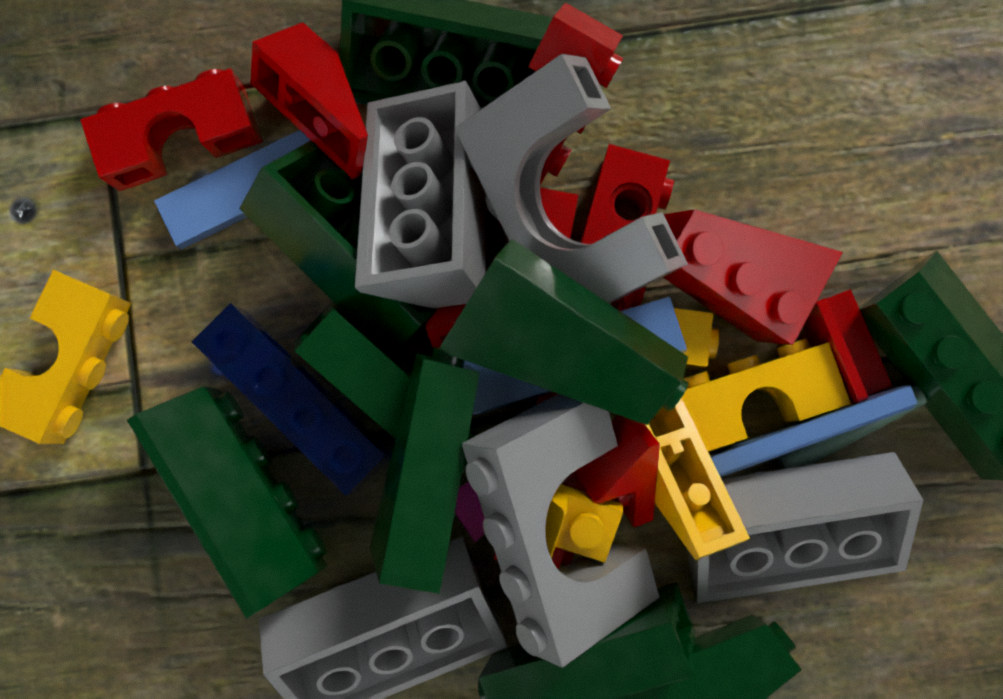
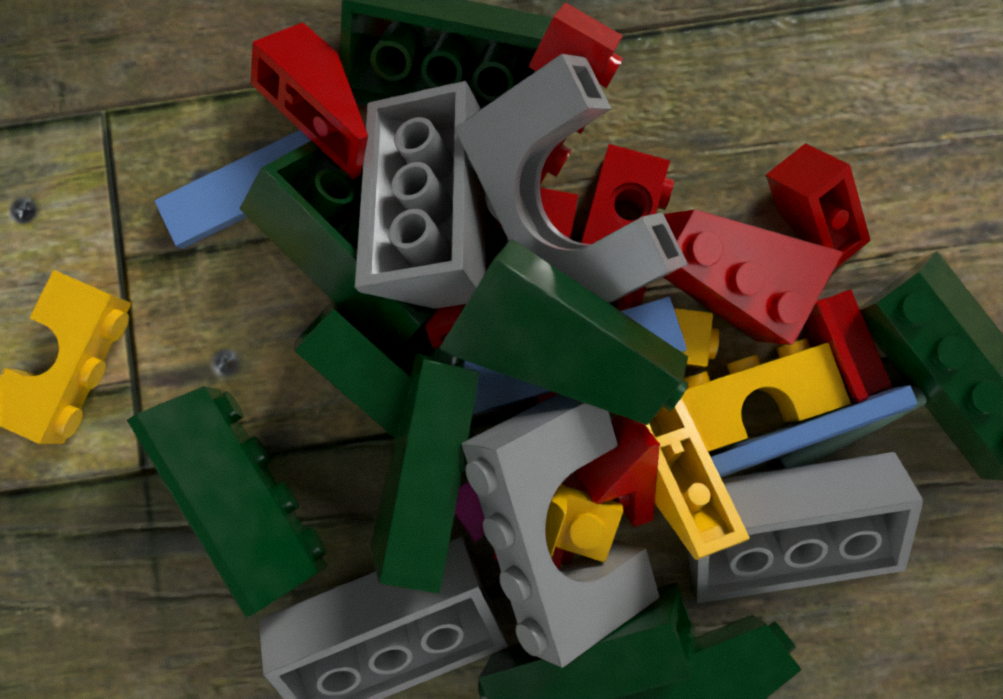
red arch [80,68,263,192] -> none
clear blue brick [191,303,392,496] -> none
none -> red slope [765,143,871,271]

